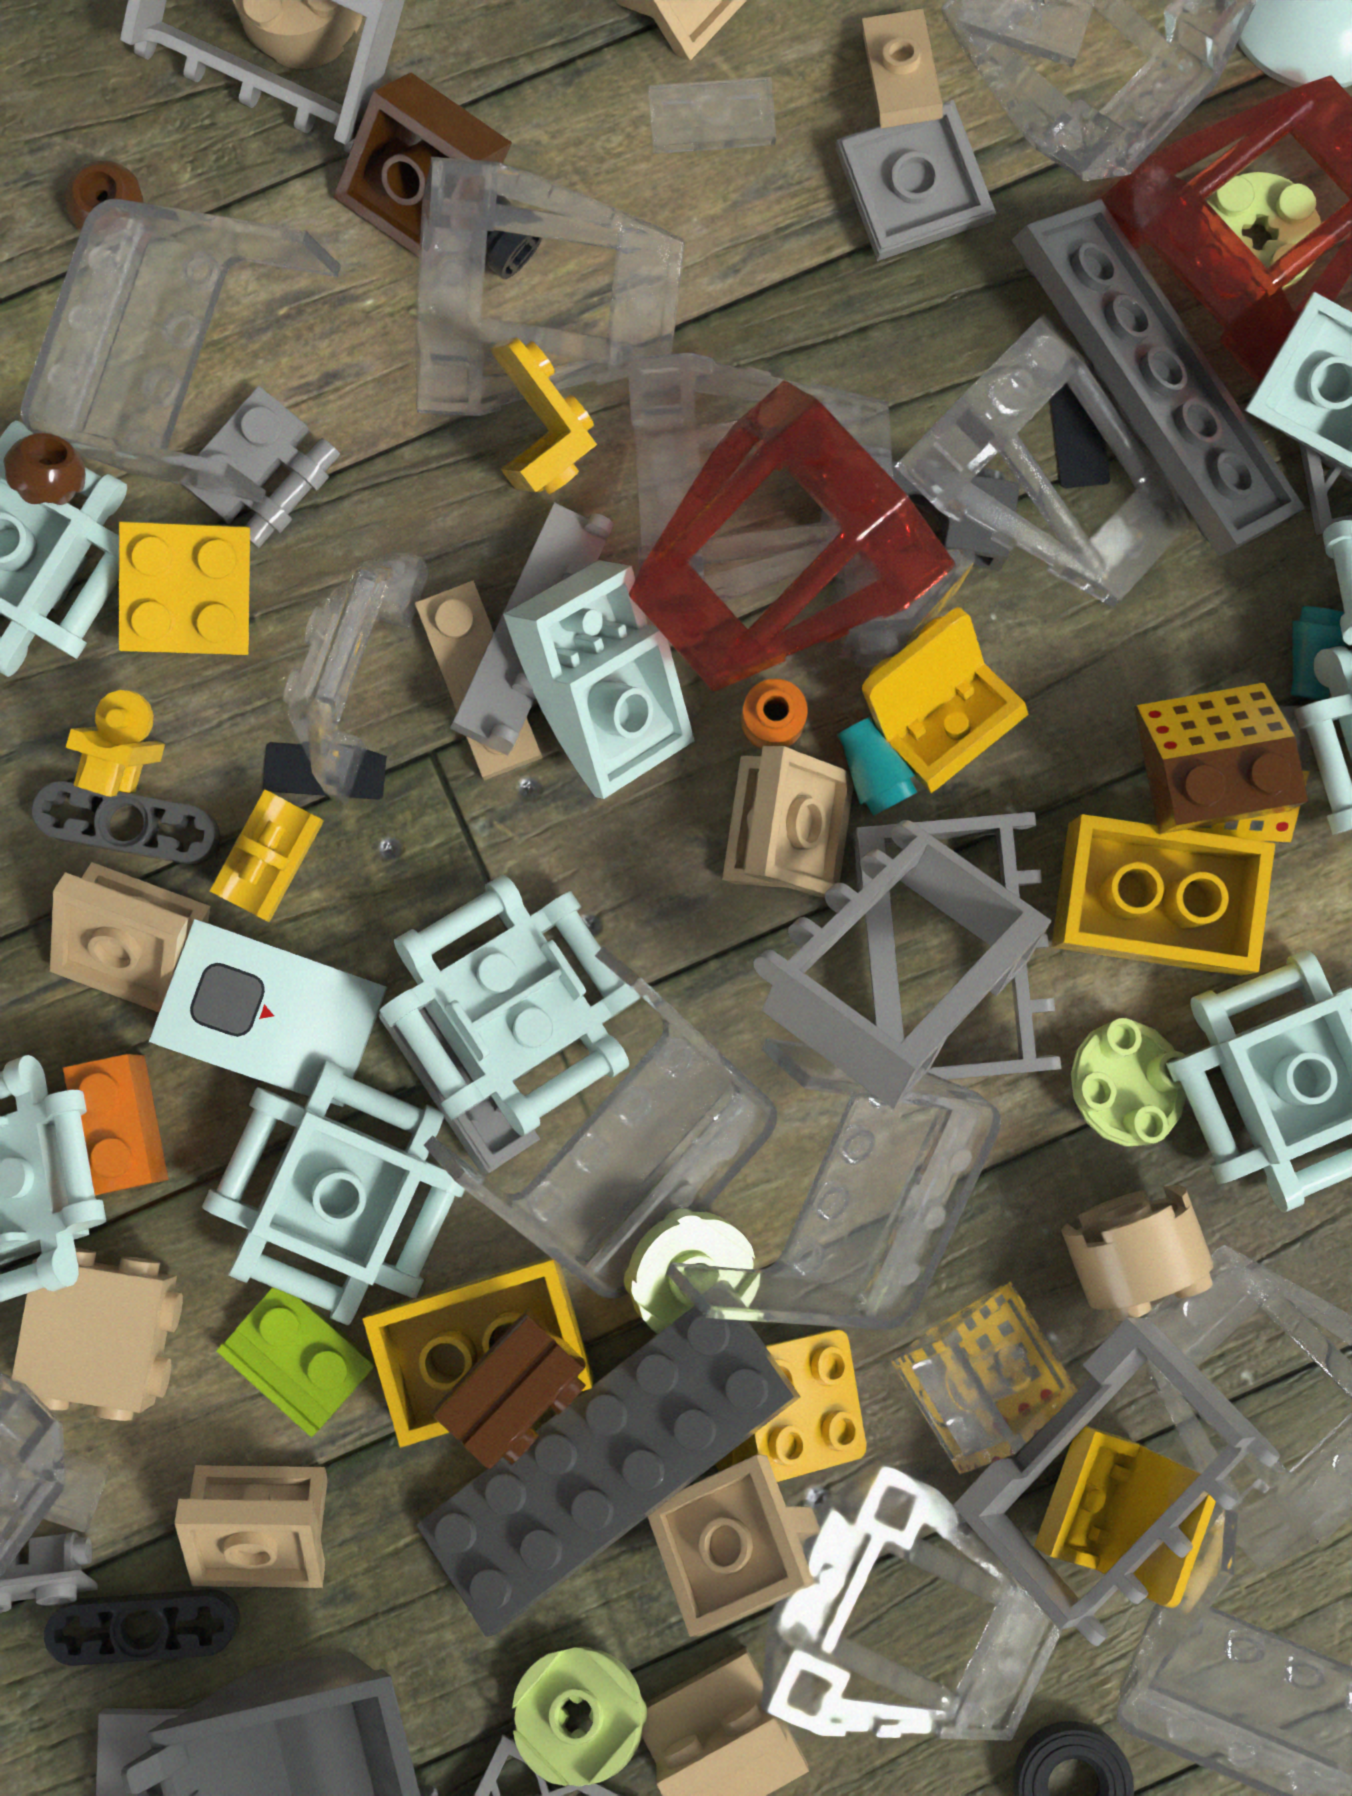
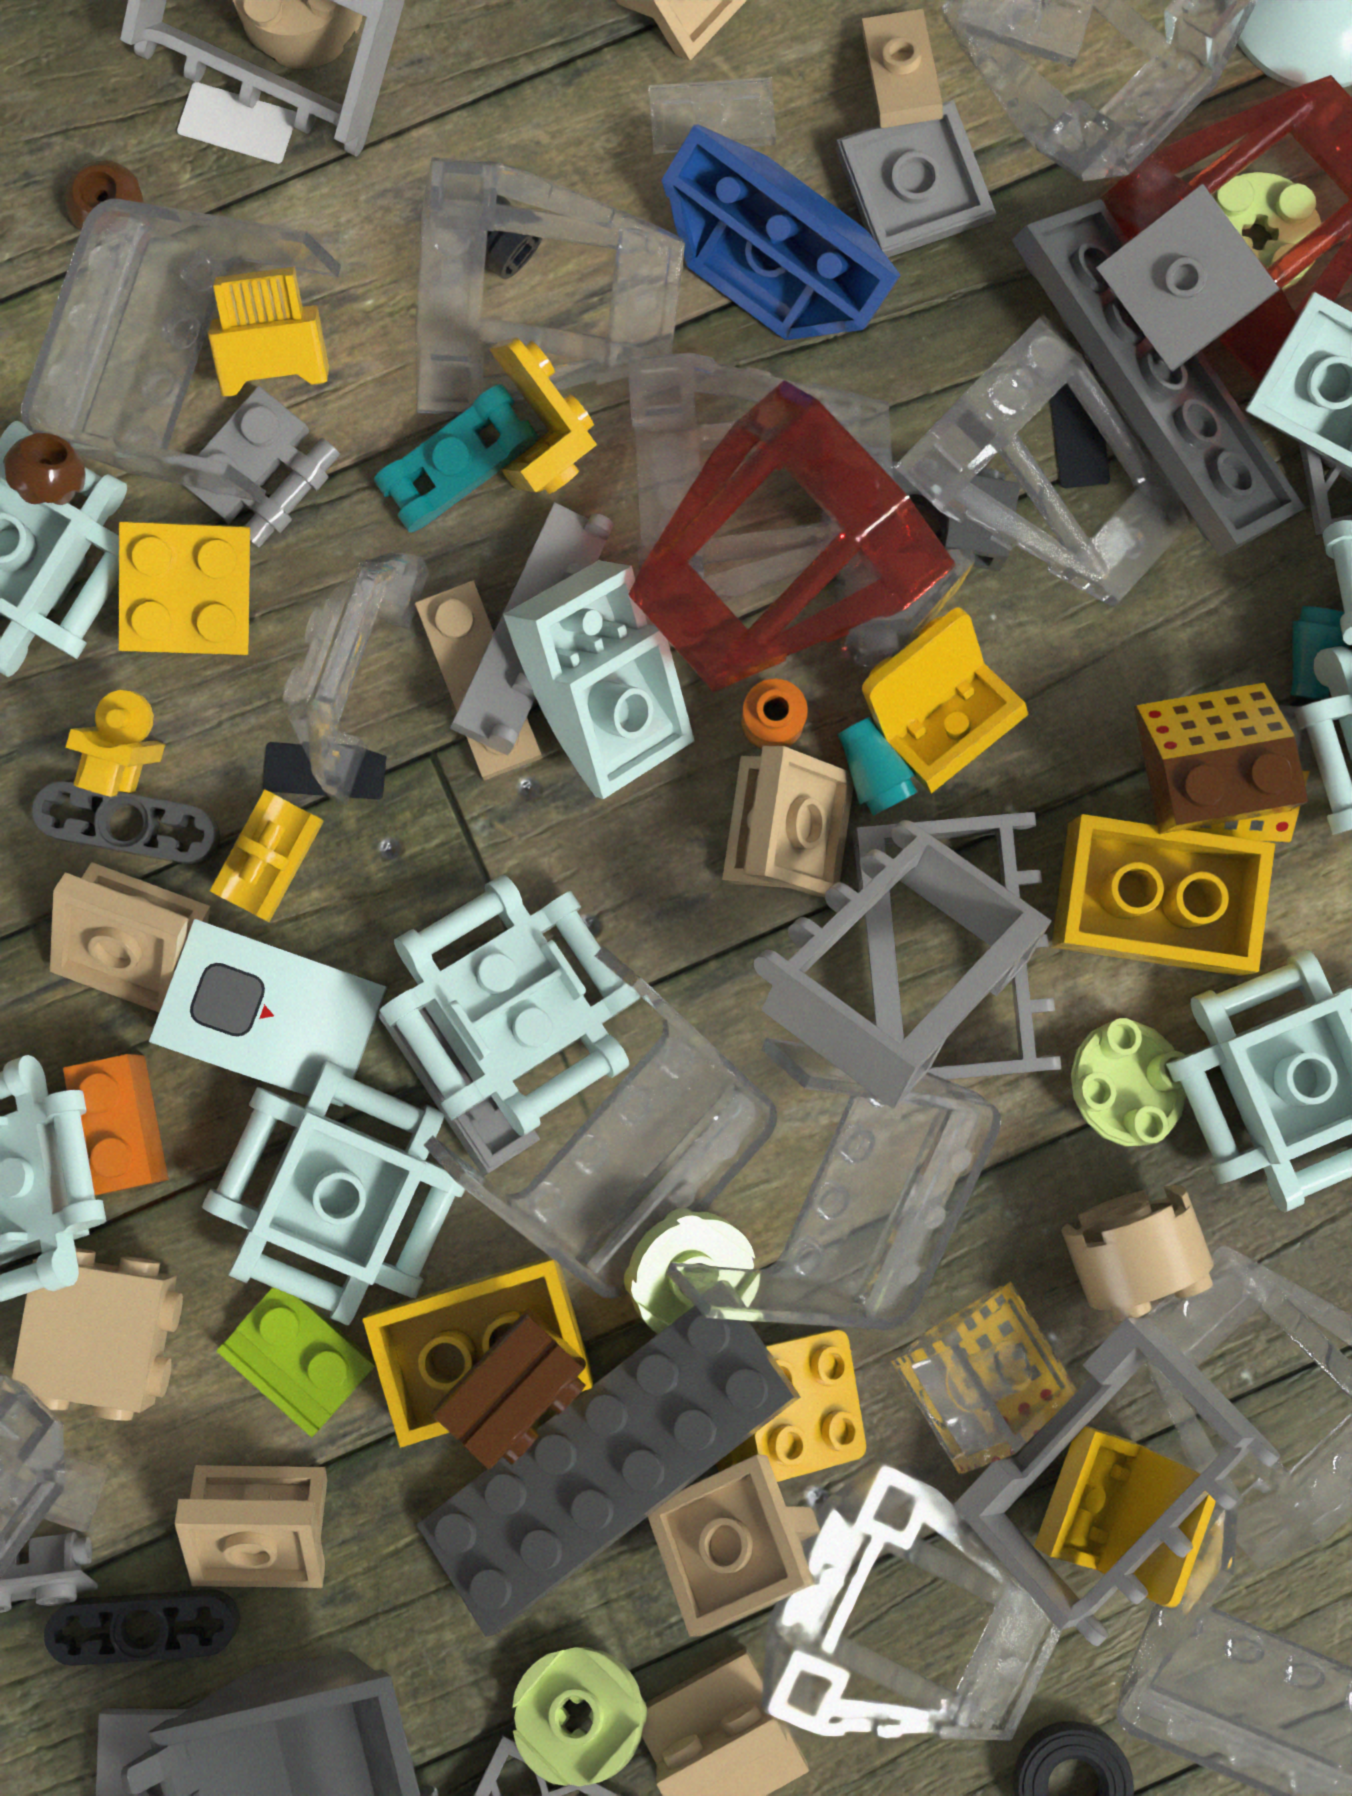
reddish brown slope [333,72,512,267] -> none
none -> white sticker [177,82,296,164]
none -> yellow piece [208,266,329,396]
none -> teal plate [373,384,539,532]
none -> blue wedge [661,124,901,340]
none -> light grey plate [1096,184,1280,371]

